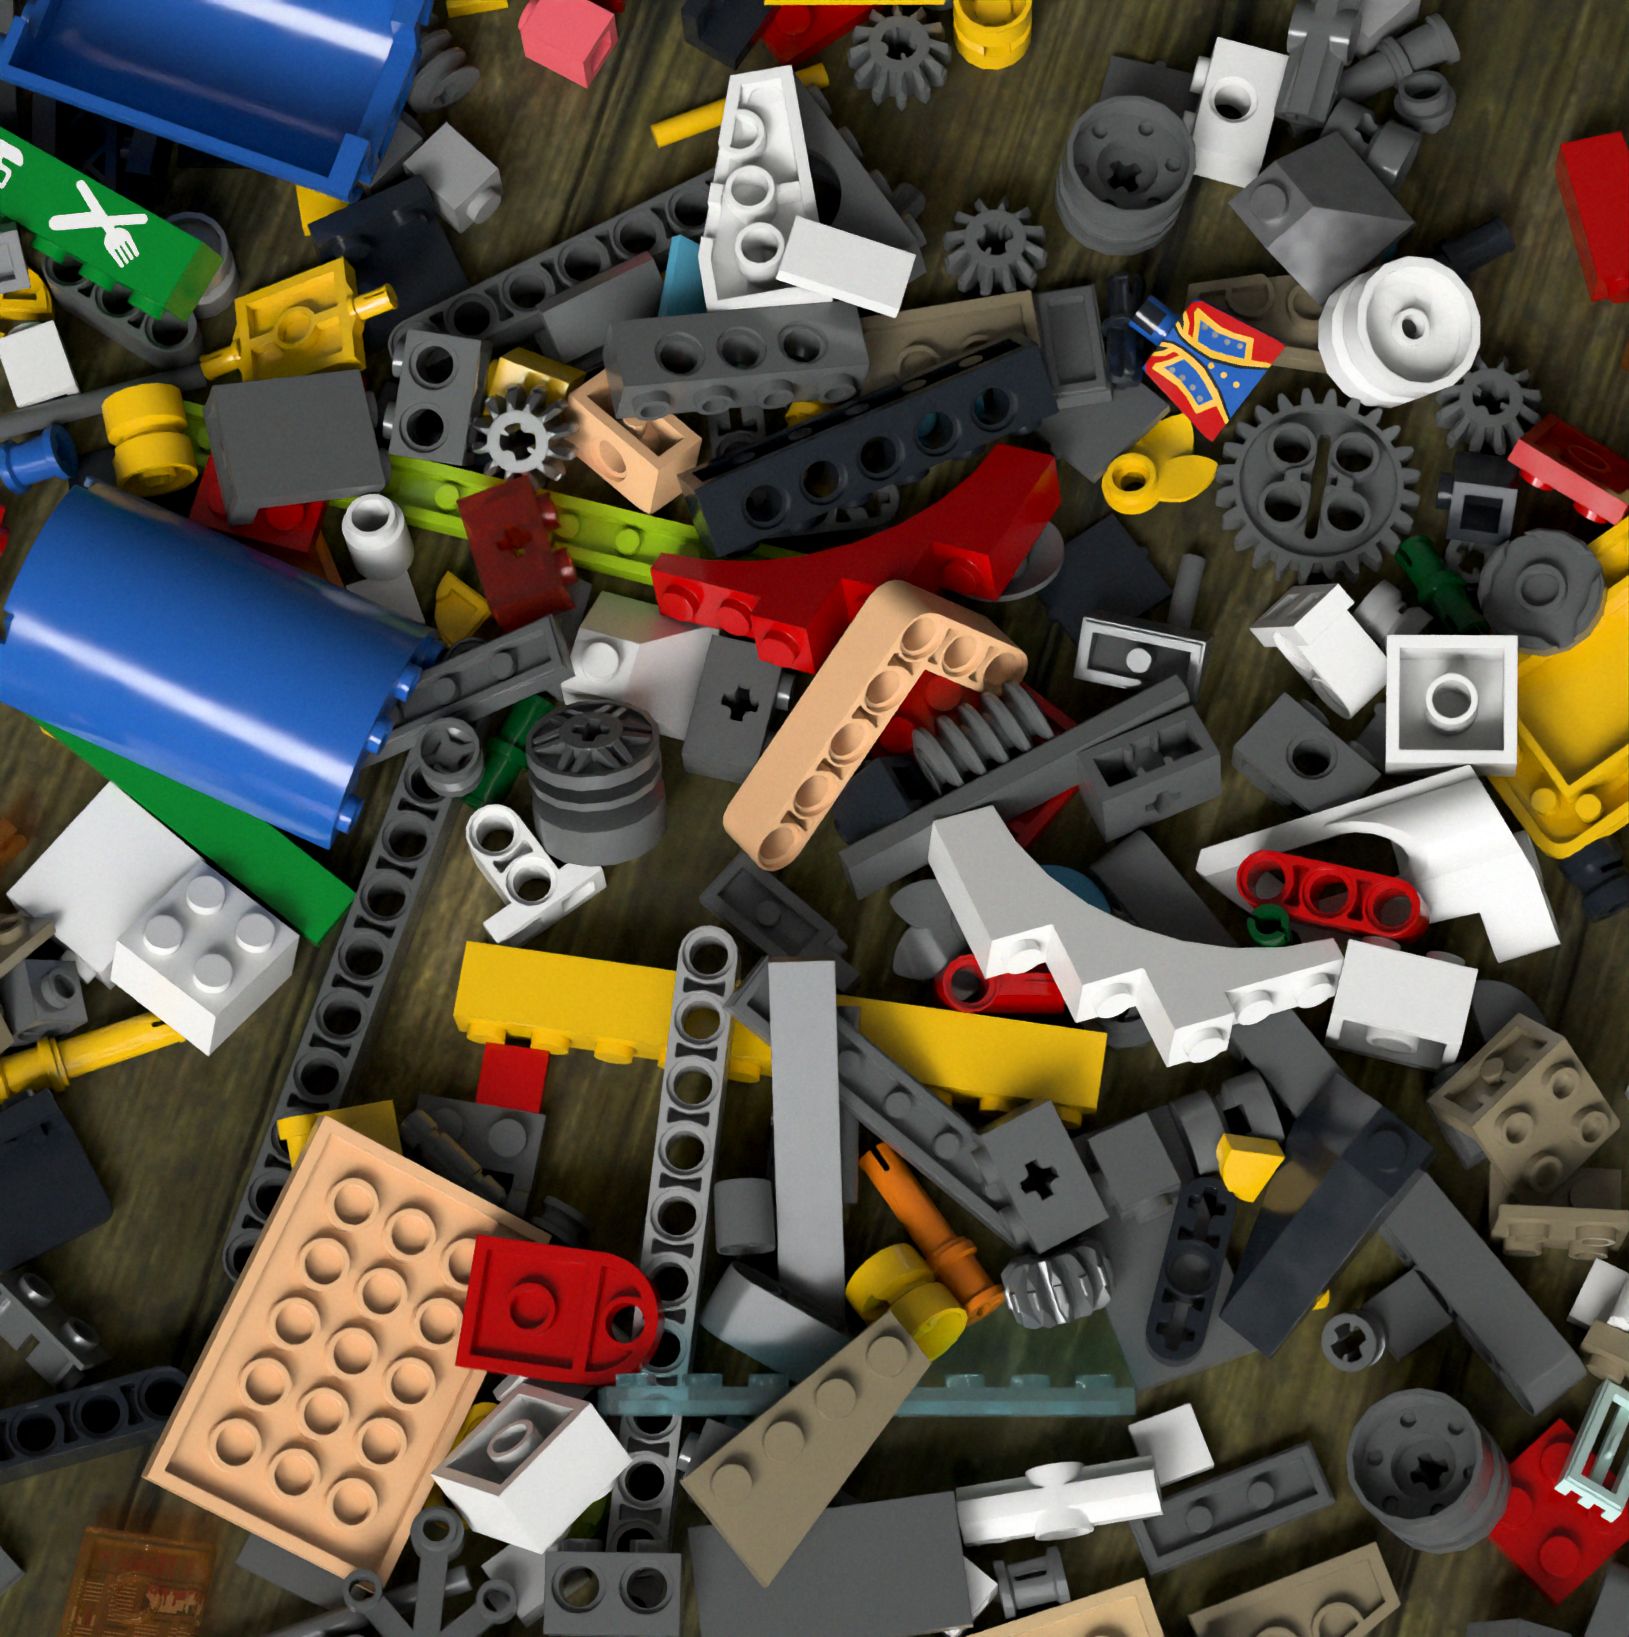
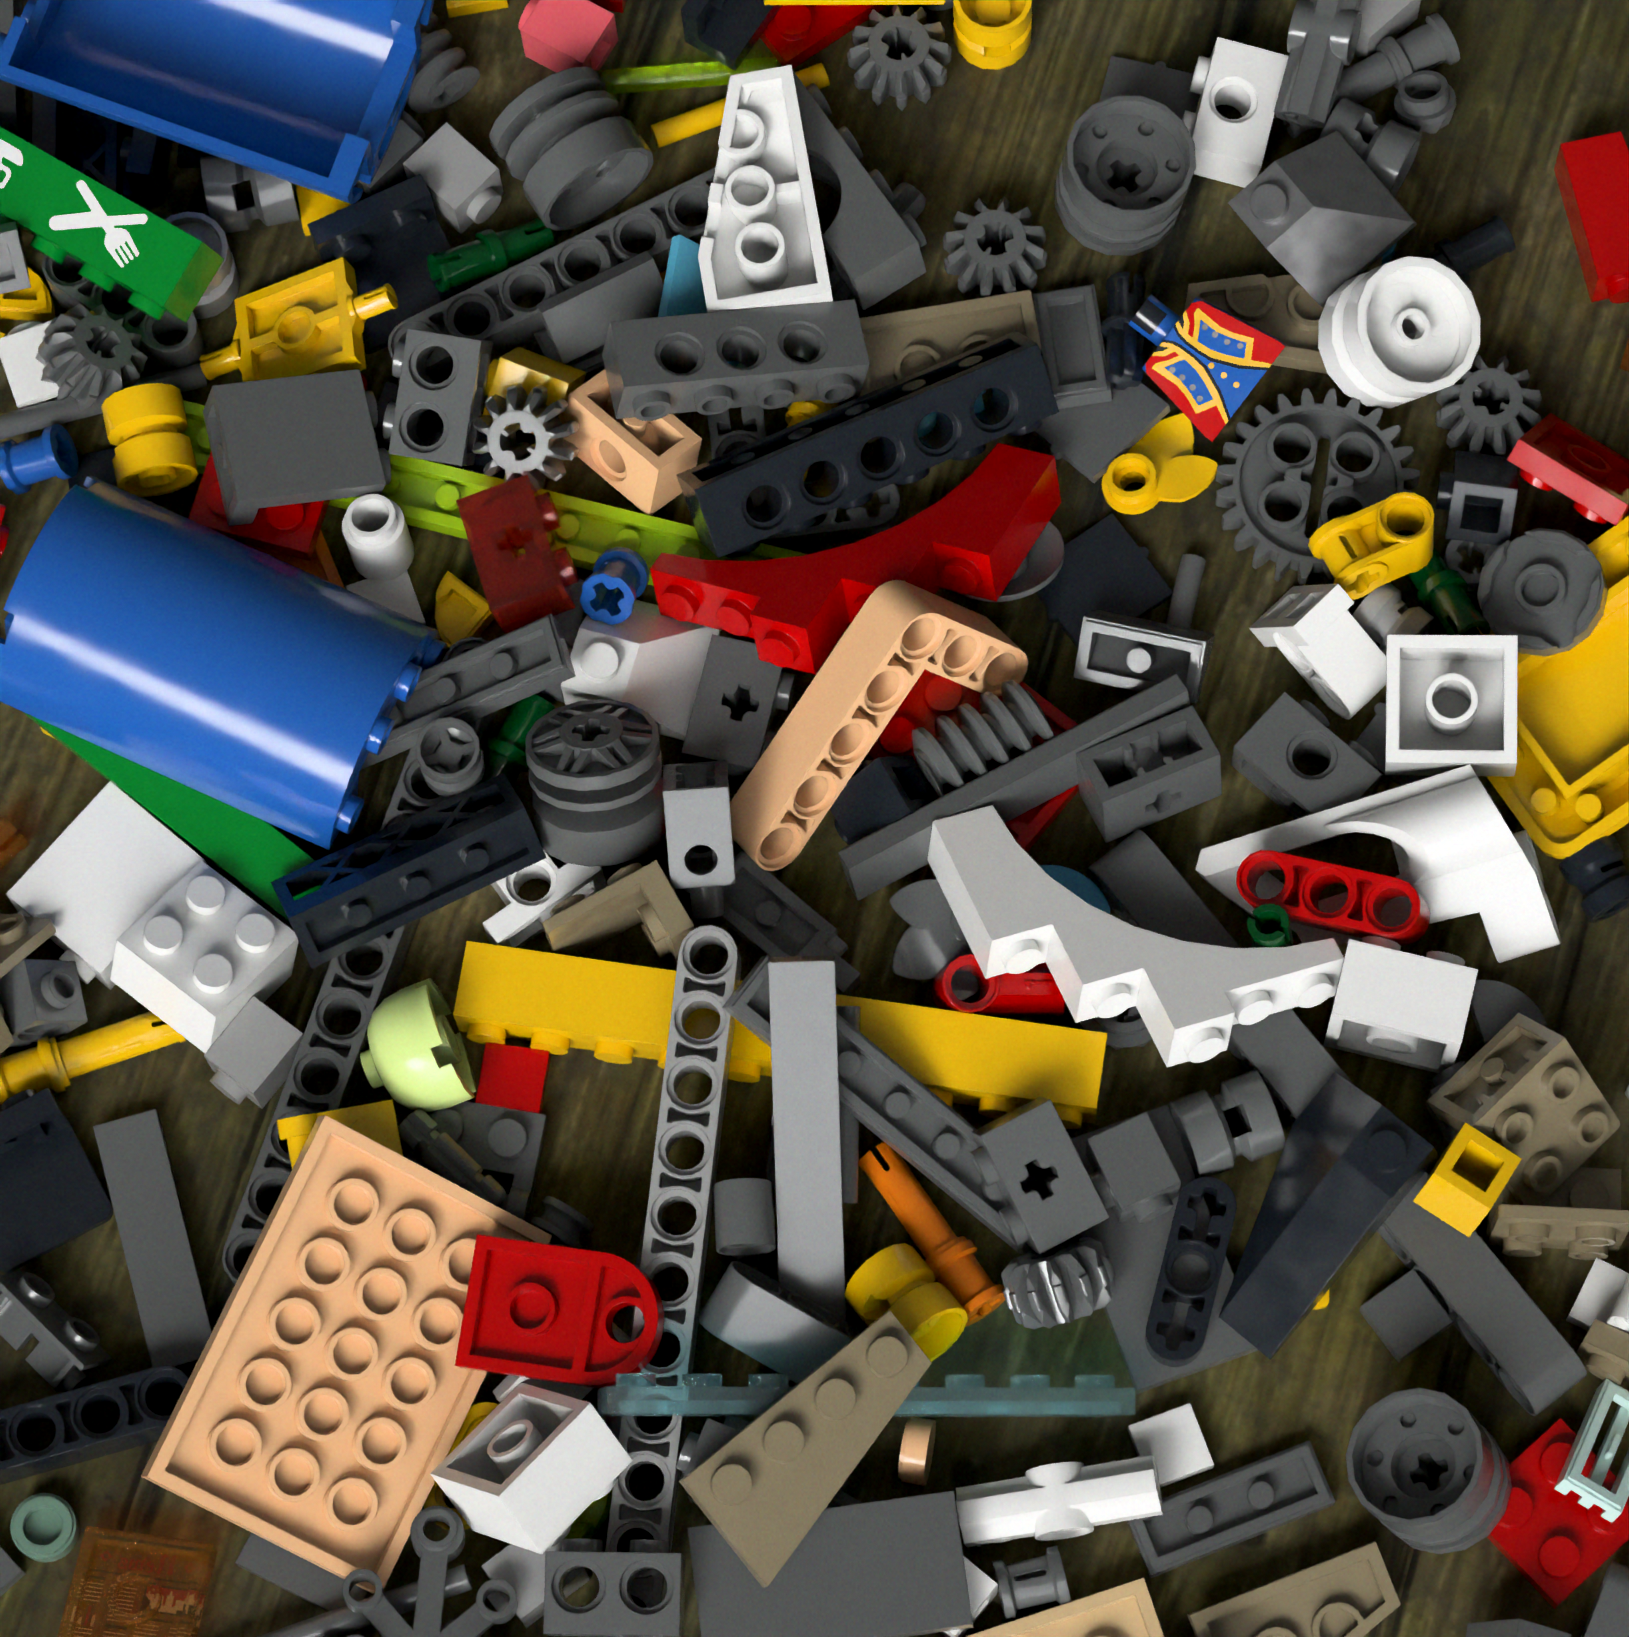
white tile [776,216,916,318] -> none
yellow tile [1216,1133,1285,1203] -> none
dark grey bush [1321,1308,1389,1372] -> none
none -> sand green tile [10,1493,80,1562]
none -> dark grey gear [35,303,148,412]
none -> dark grey tile [93,1109,213,1370]
none -> dark grey wheel [200,155,301,234]
none -> light grey brick [204,996,303,1109]
none -> black fence [271,773,546,969]
none -> yellowish green cylinder [360,978,476,1112]
none -> dark green pin [427,217,555,292]
none -> dark grey wheel [489,66,654,231]
none -> dark tan bracket [542,860,702,967]
none -> blue bush [580,547,649,625]
none -> clear neon green bar [597,56,777,94]
none -> torso [663,760,735,919]
none -> light nougat tile [898,1416,936,1486]
none -> yellow piece [1308,492,1434,600]
none -> yellow brick [1413,1122,1522,1237]

